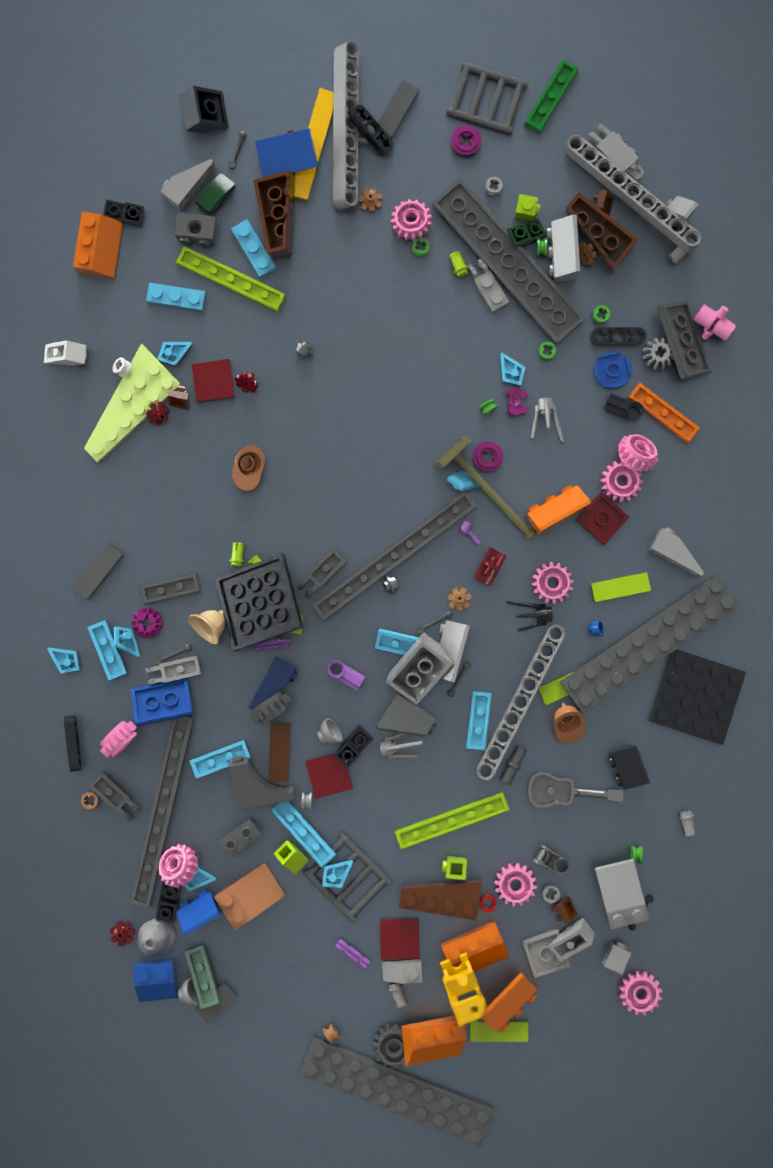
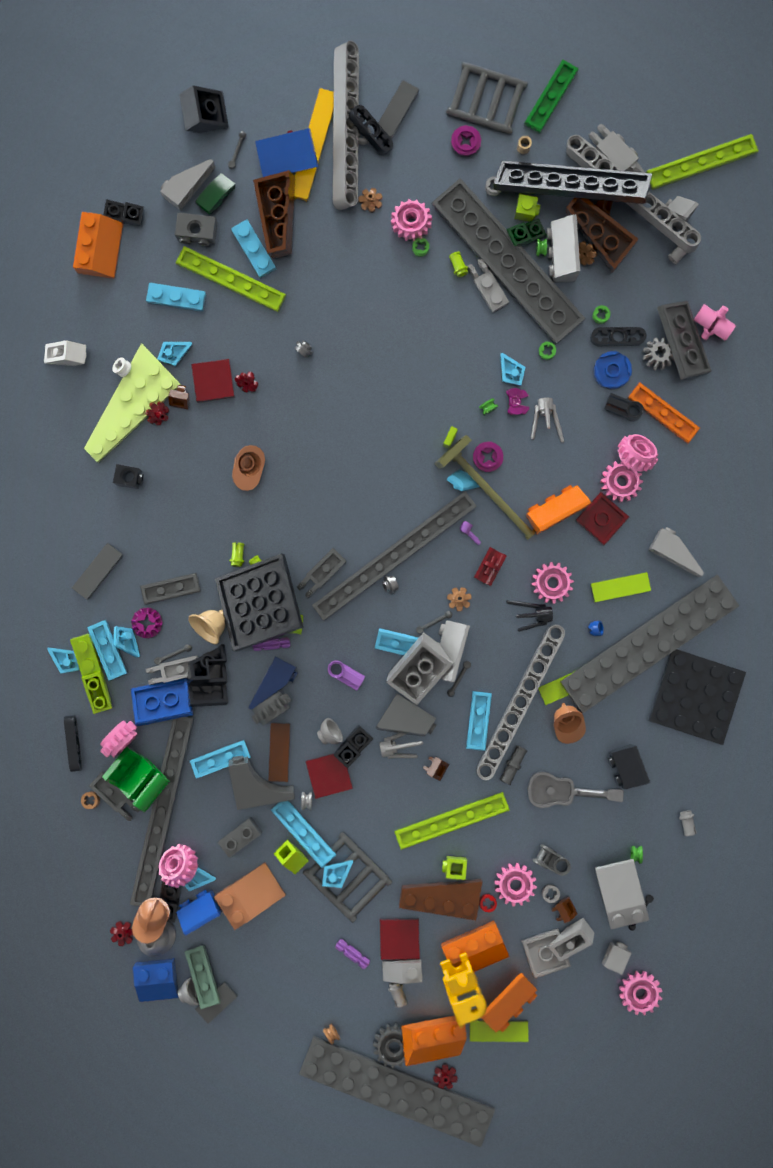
none -> lime slope [70,633,112,714]
none -> green piece [102,746,170,812]
none -> black brick [113,464,144,489]
none -> nougat piece [132,898,170,944]
none -> black slope [187,644,228,707]
none -> reddish brown tile [423,757,450,781]
none -> dark red plant [433,1064,458,1089]
none -> lime tile [443,426,458,449]
none -> black plate [493,161,652,204]
none -> tan hinge [517,136,532,155]
none -> lime tile [646,134,758,190]

